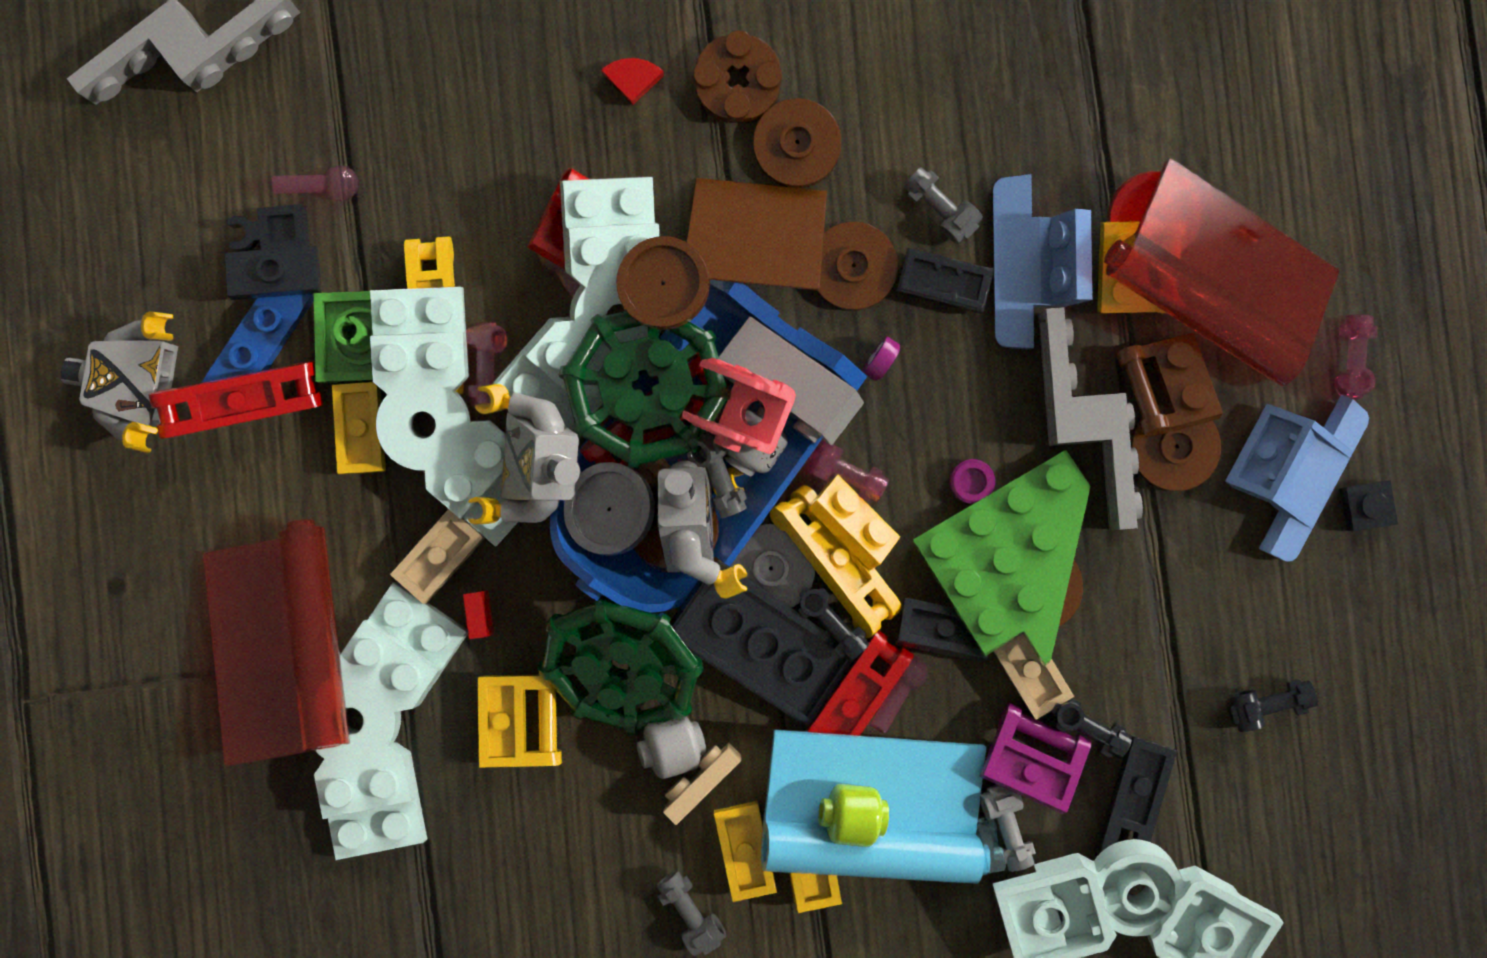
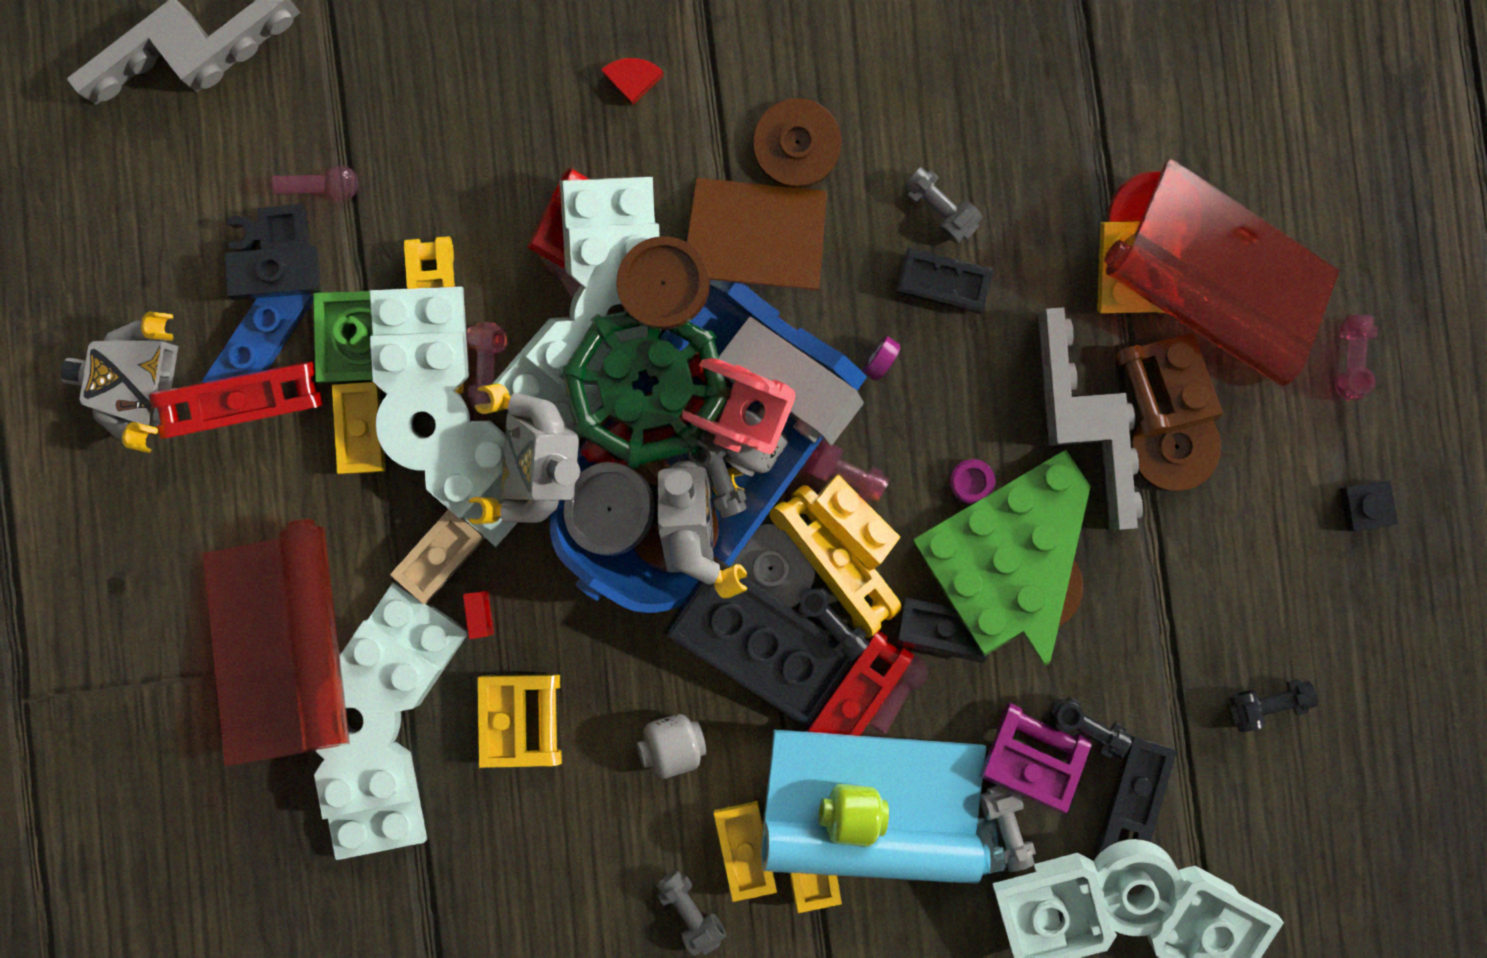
dark green plate [537,596,703,736] -> none
tan plate [663,742,741,825] -> none
reddish brown plate [694,30,782,124] -> none
reddish brown piece [816,222,898,311] -> none
medium blue plate [993,174,1092,350] -> none
tan plate [993,634,1074,719] -> none
medium blue plate [1225,395,1369,562] -> none

